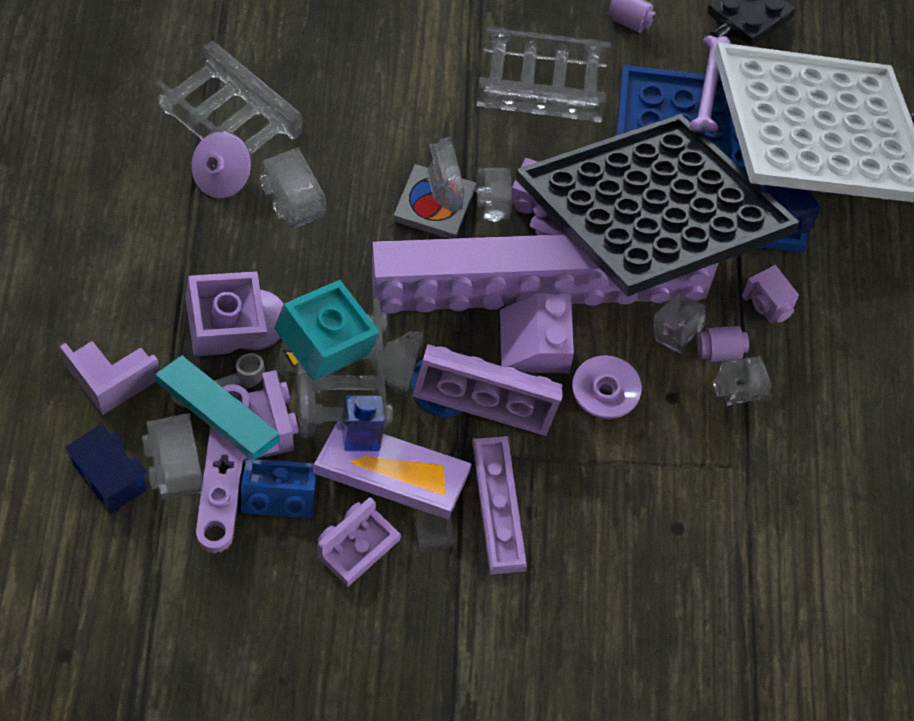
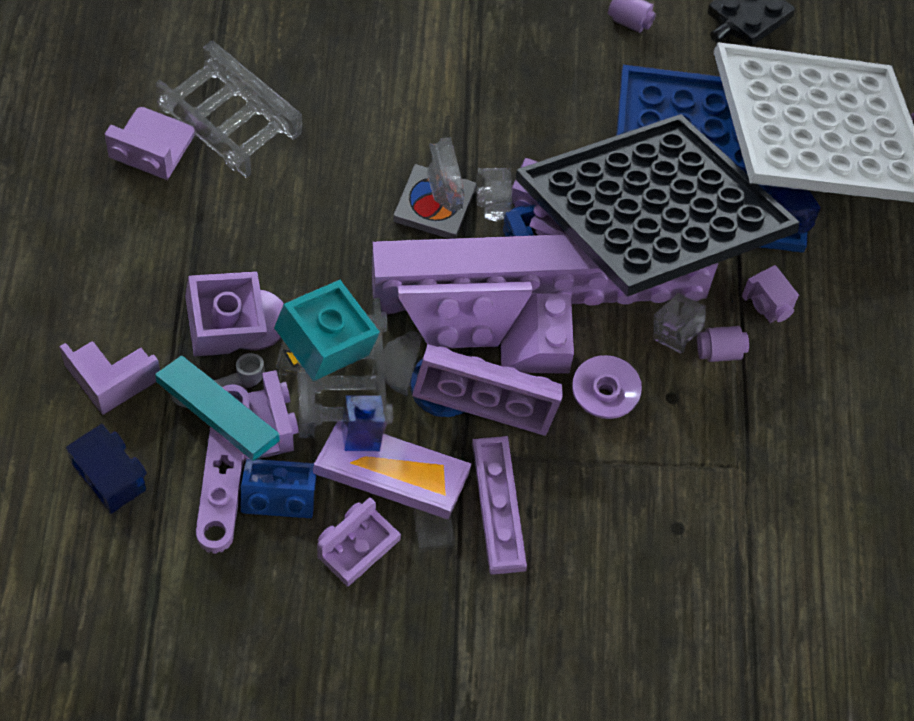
clear brick [142,413,203,500] -> none
lavender dish [192,132,251,198] -> none
clear brick [259,147,326,229] -> none
clear fence [476,27,611,122] -> none
lavender piece [690,35,730,134] -> none
clear brick [714,355,772,406] -> none
none -> lavender bracket [104,107,195,180]
none -> lavender wing [398,282,532,348]
none -> blue bracket [503,205,536,237]

